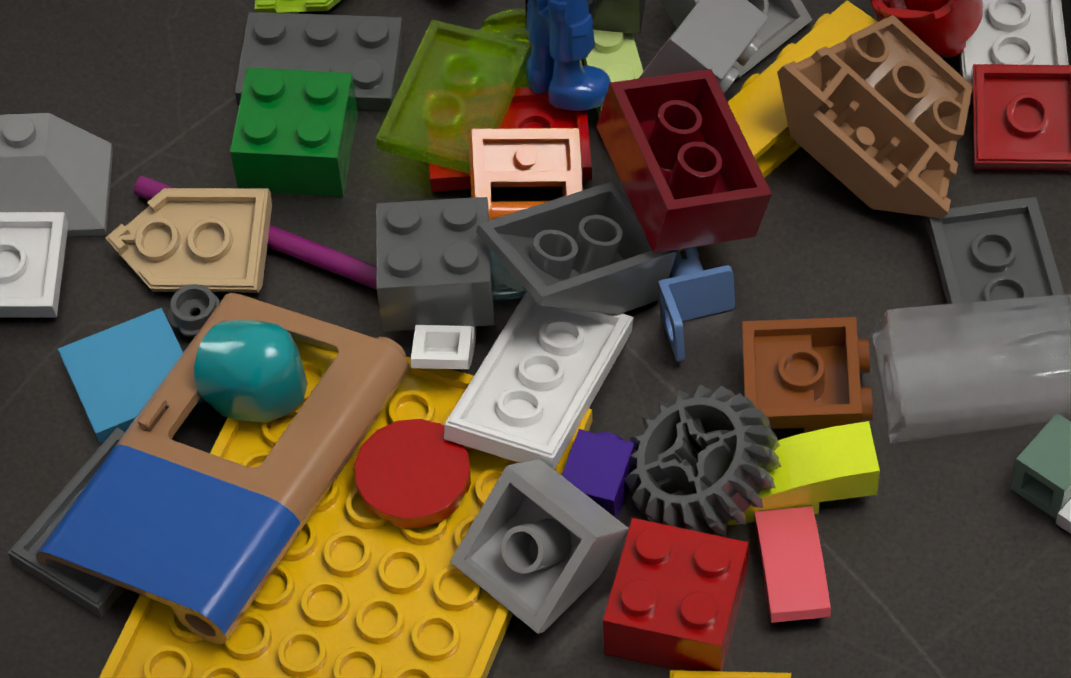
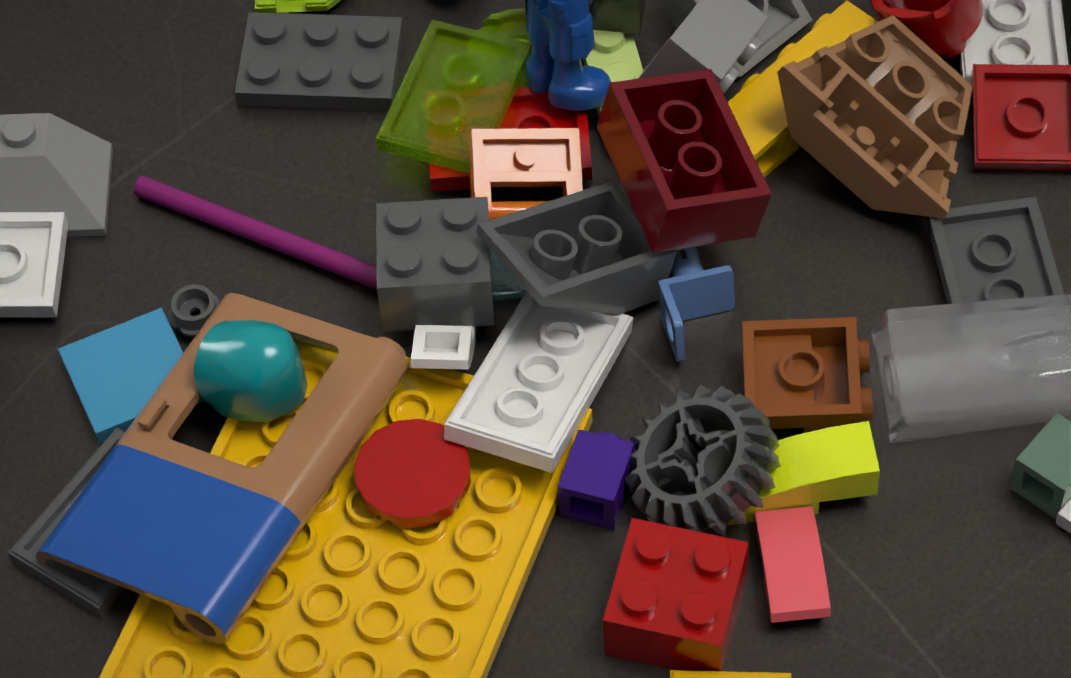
tan tile [105,188,272,293] -> none
green brick [230,67,358,197] -> none
light grey slope [450,459,629,634] -> none

